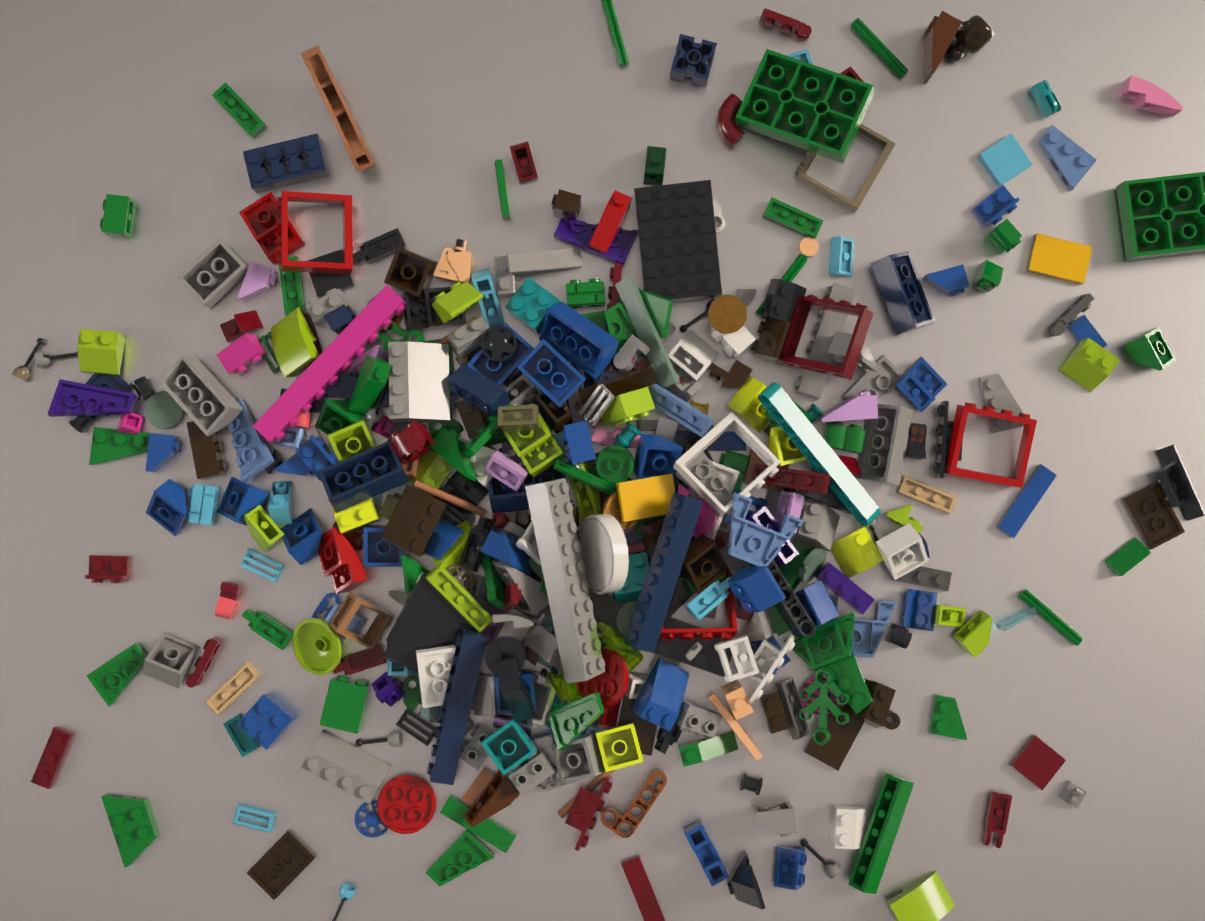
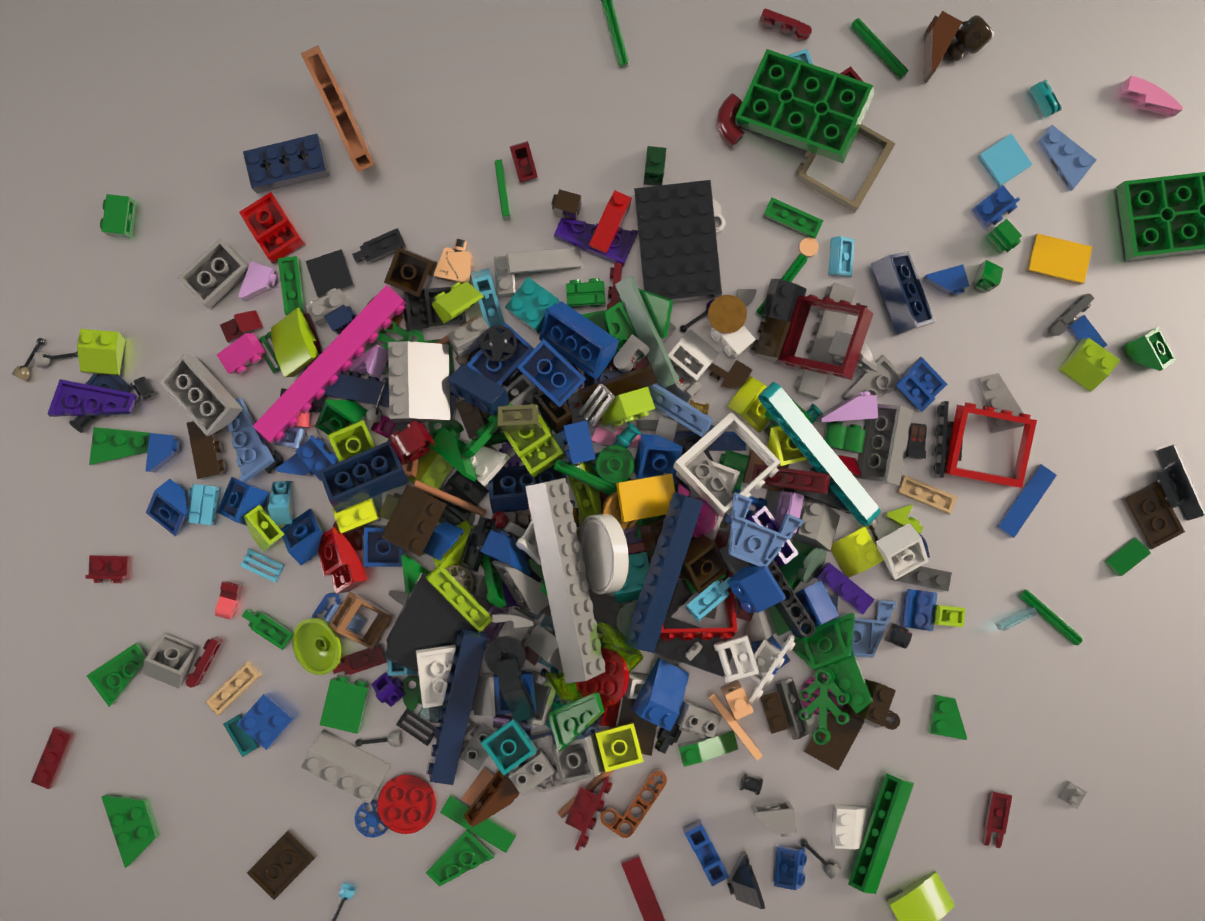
dark pink slope [117,413,144,434] -> none
sand green tile [145,391,185,429] -> none
green plate [212,82,266,137] -> none
medium azure tile [233,803,276,833] -> none
red window [277,191,353,275] -> none
green slope [348,355,392,414] -> none
lavender slope [484,451,529,491] -> none
dark red hinge [504,583,522,610] -> none
dark blue brick [670,34,717,86] -> none
lime slope [953,610,992,657] -> none
dark red tile [1010,735,1066,791] -> none

